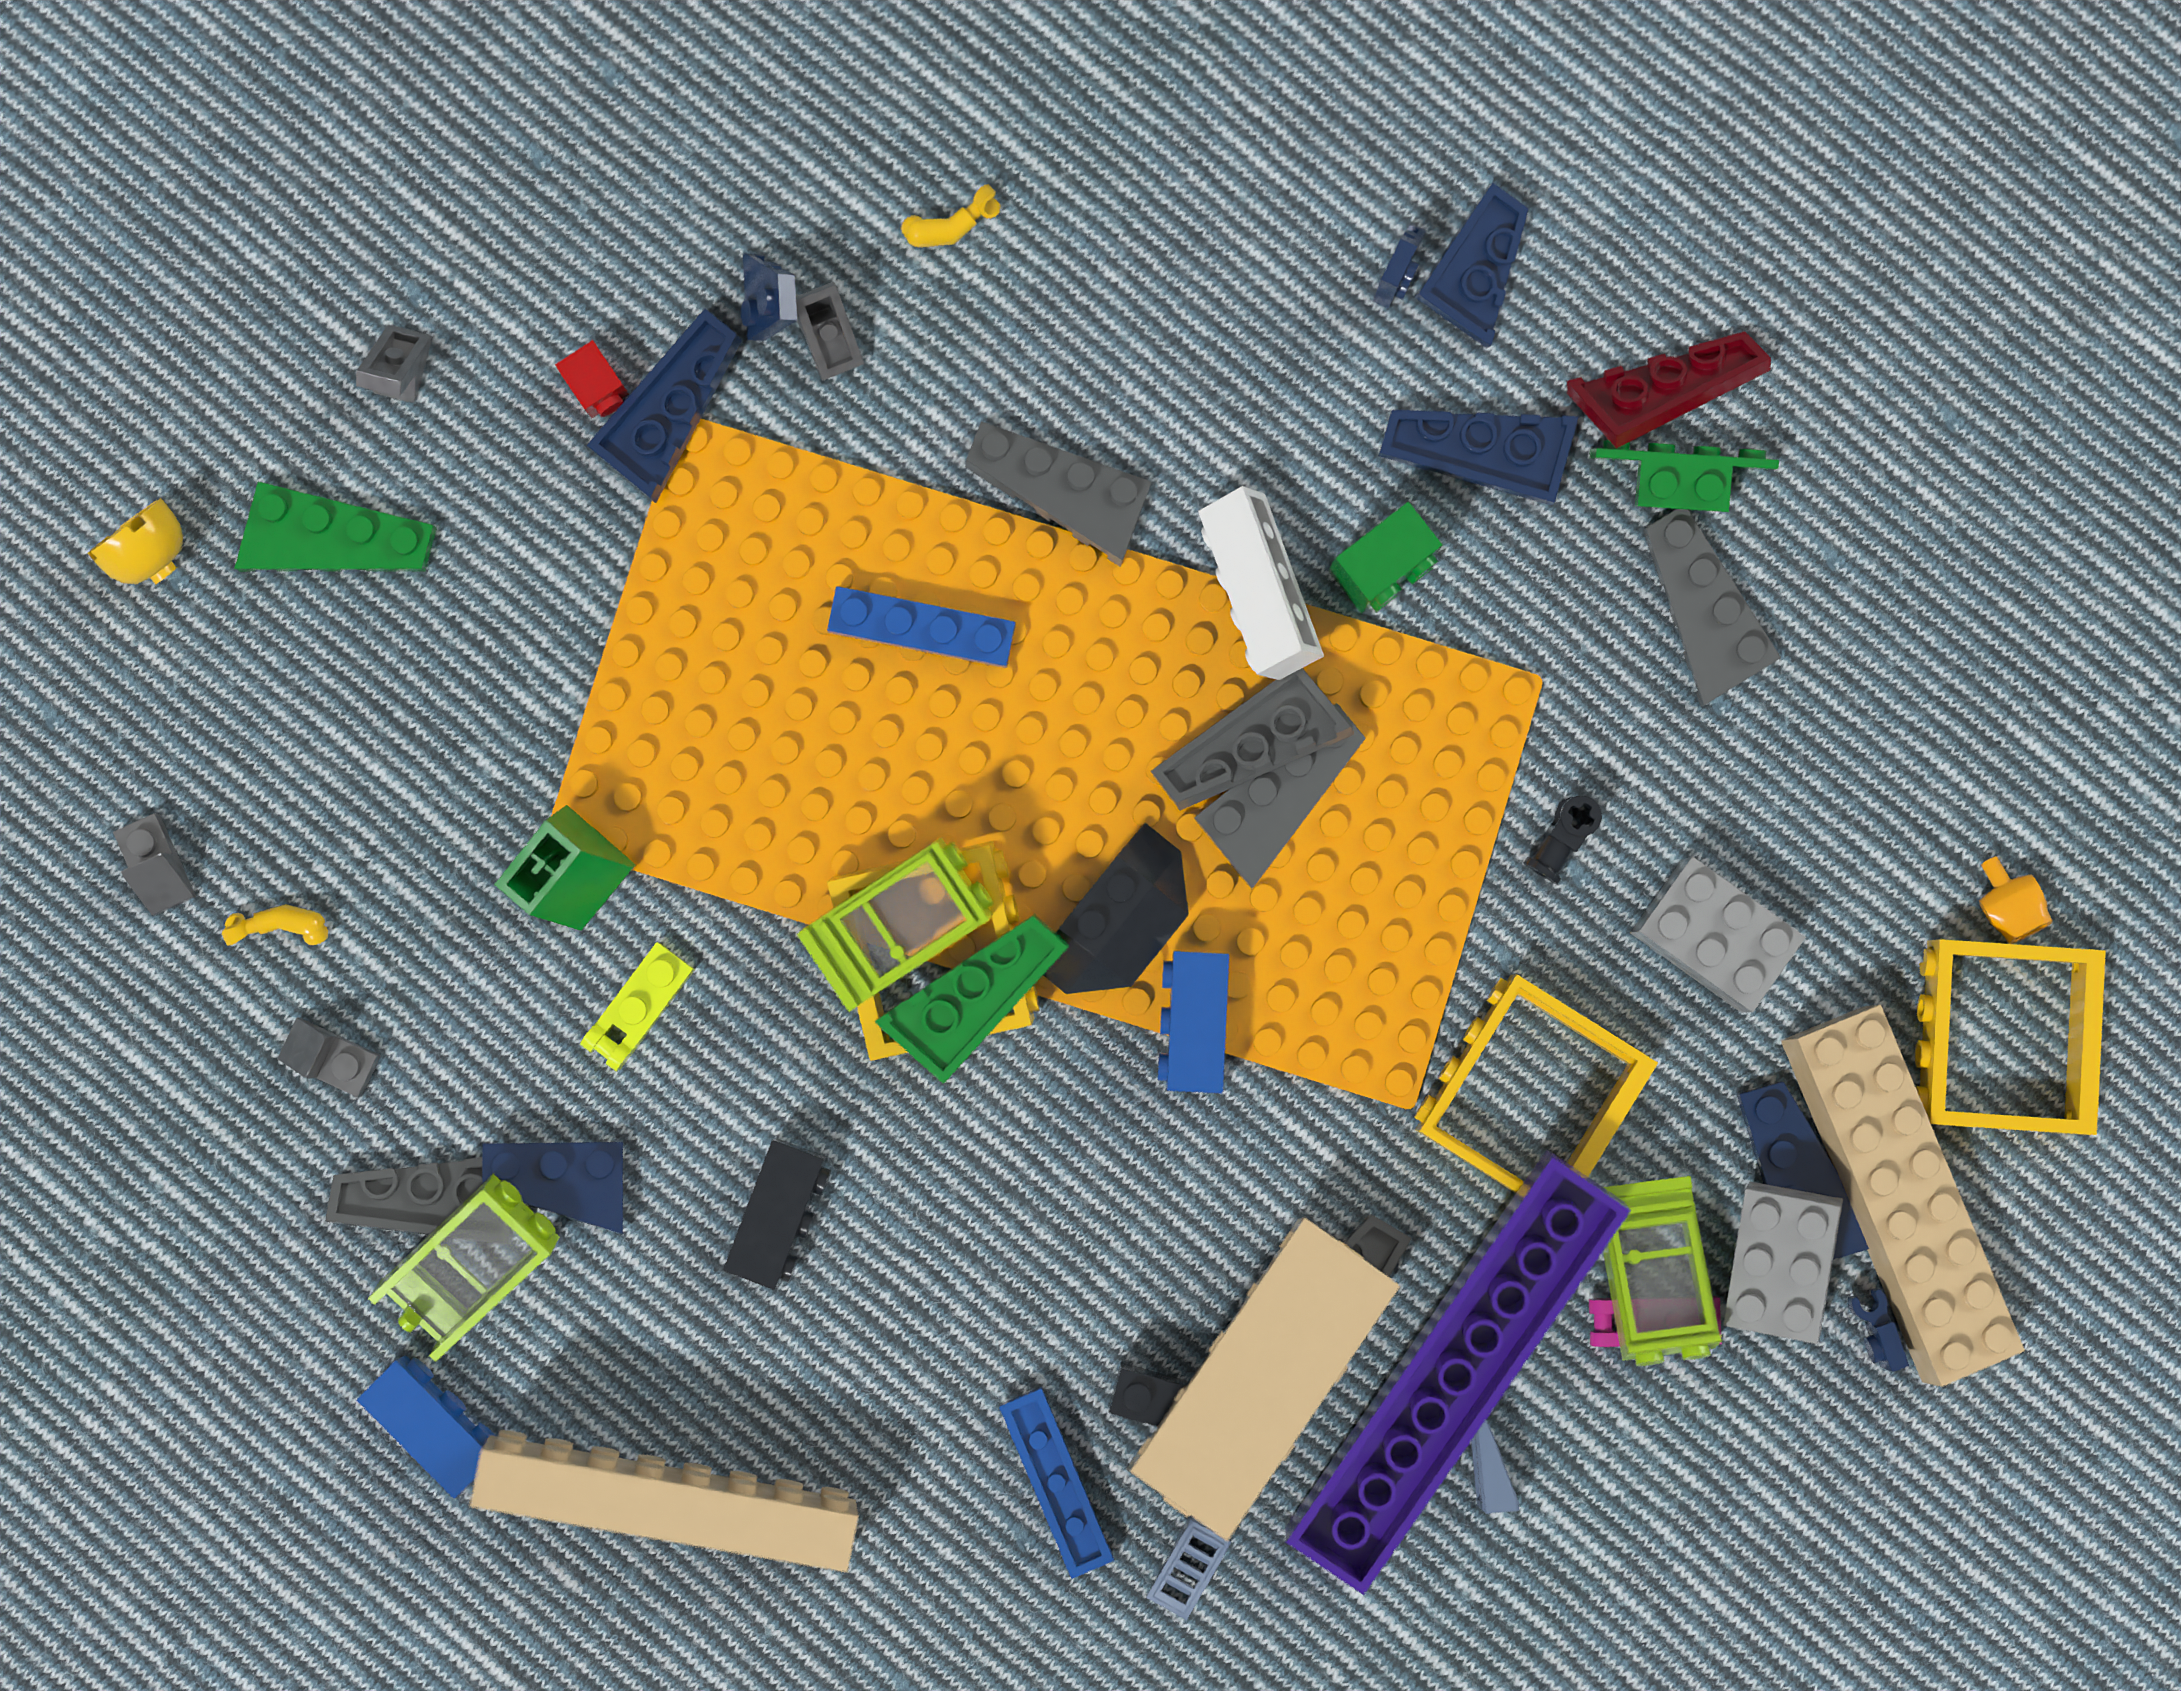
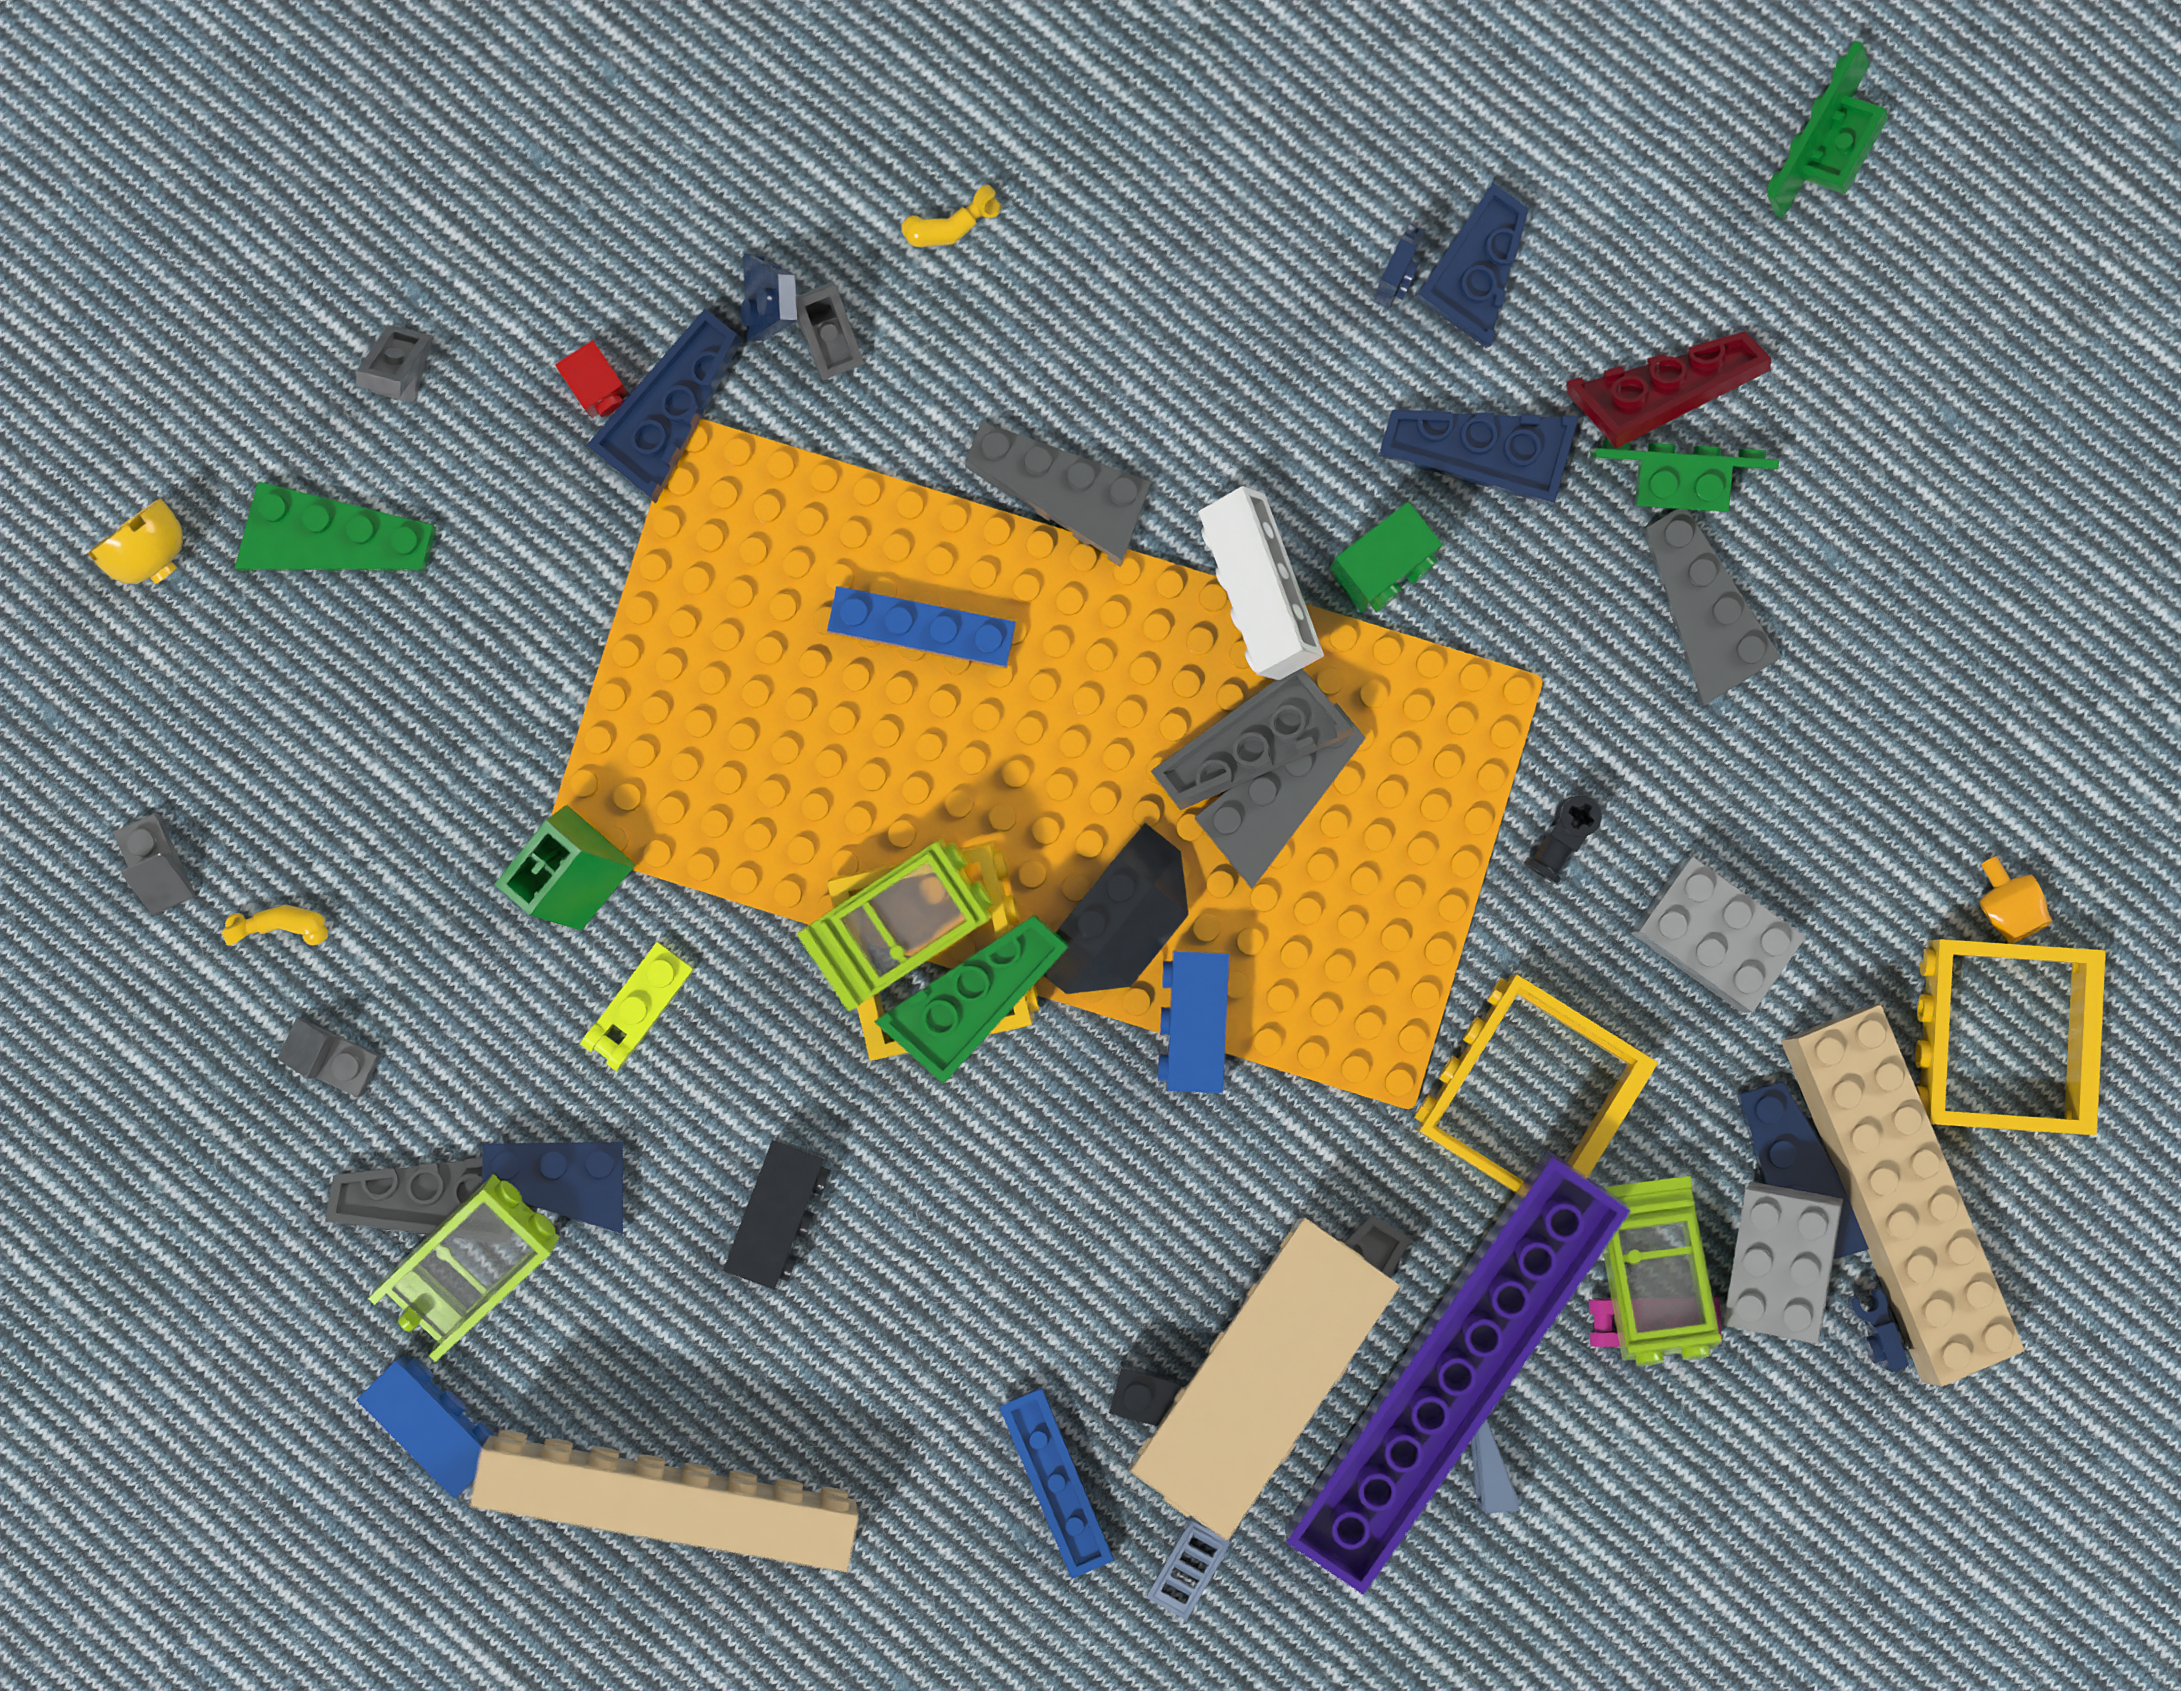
none -> green bracket [1767,41,1889,219]

